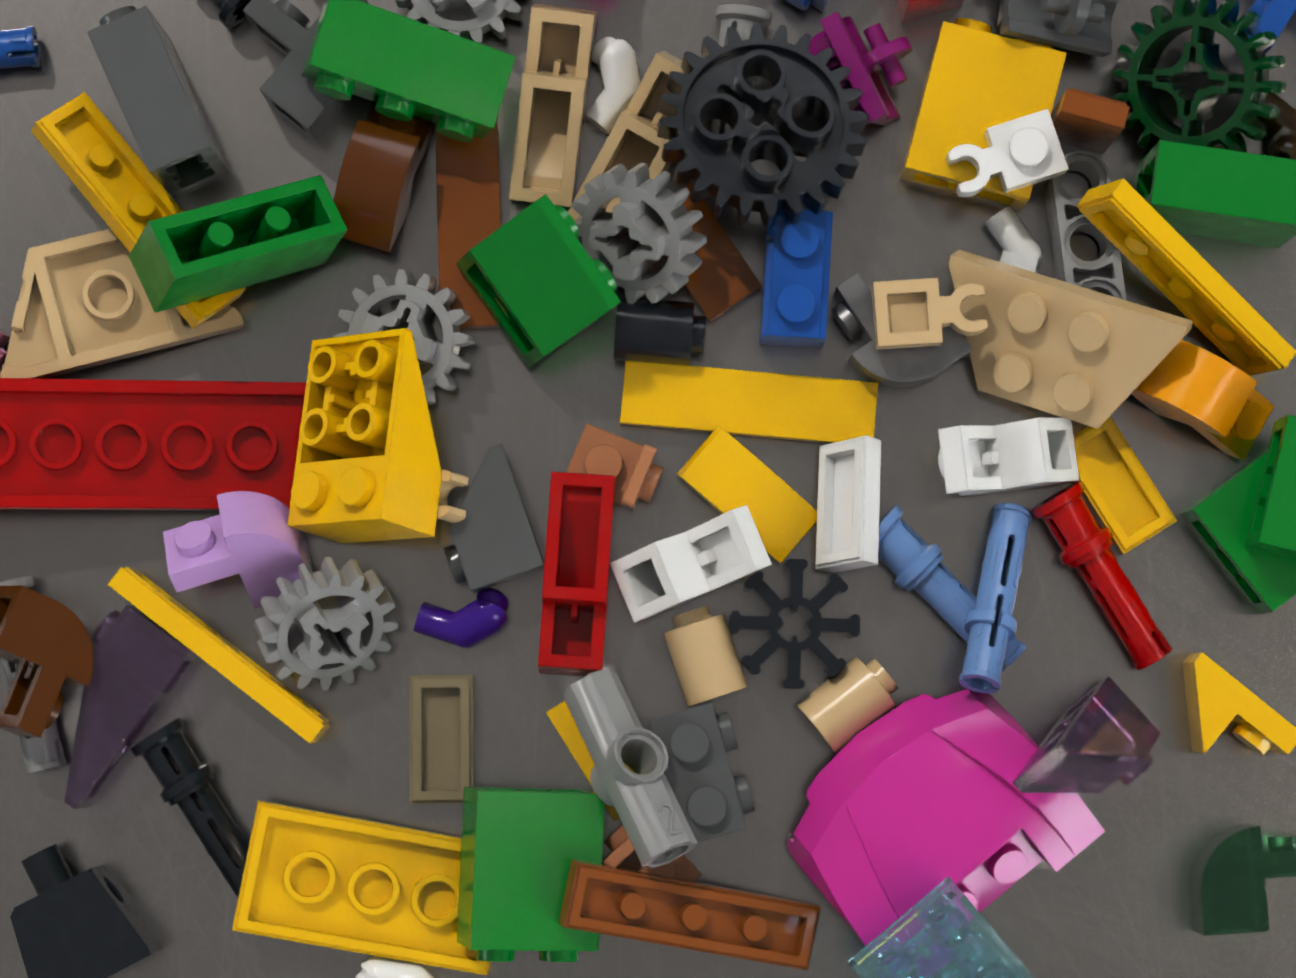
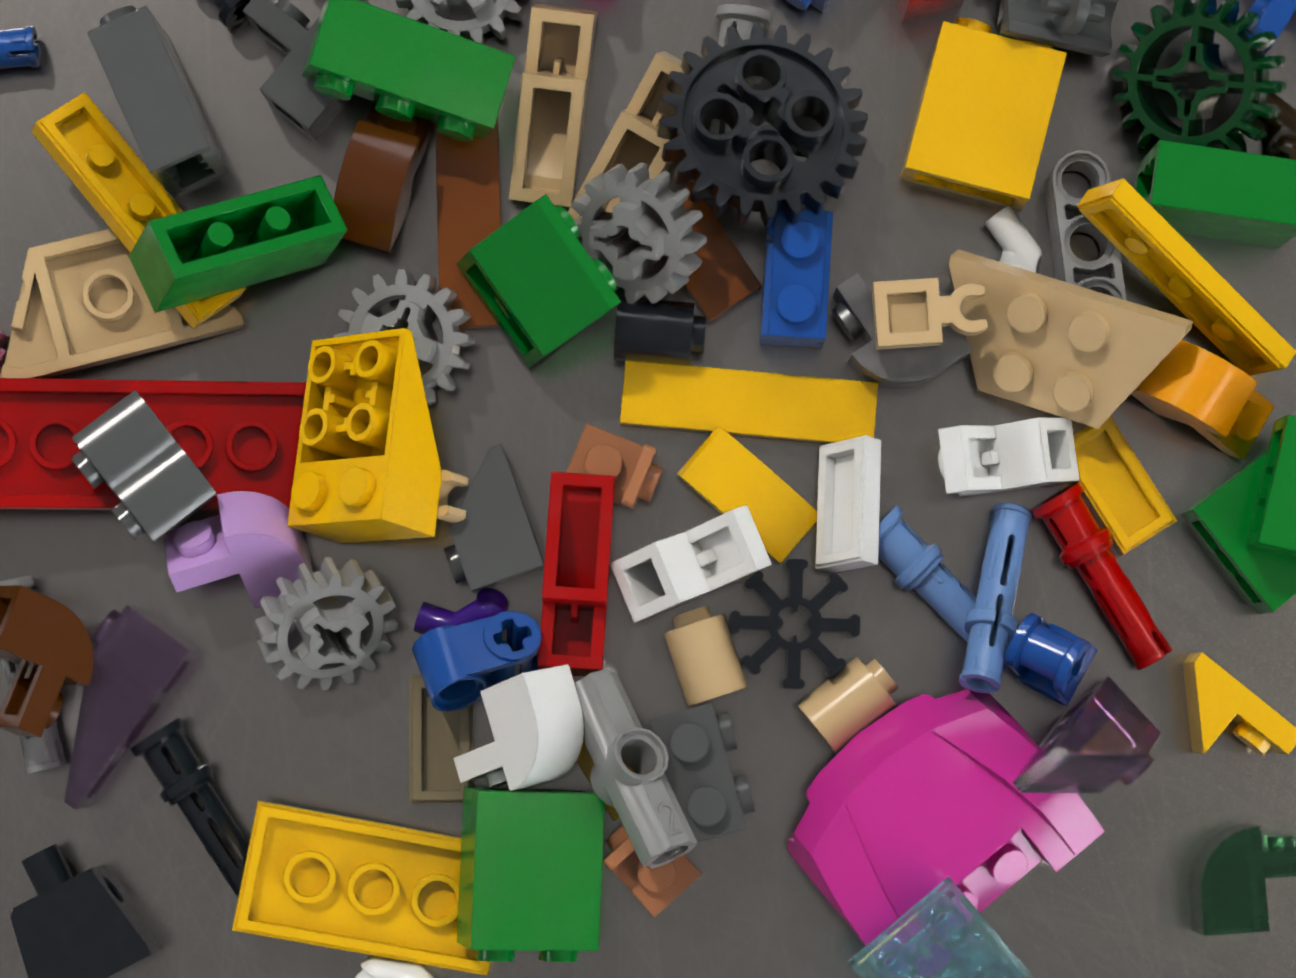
yellow tile [107,566,331,744] -> none
dark orange tile [558,859,821,970] -> none
white arm [584,37,640,134] -> none
magenta hips [808,12,913,126] -> none
white plate [945,109,1069,197] -> none
dark orange tile [1051,87,1130,154] -> none
none -> dark grey brick [70,390,217,544]
none -> blue piece [412,611,542,712]
none -> white brick [453,664,584,791]
none -> blue piece [1005,613,1098,706]

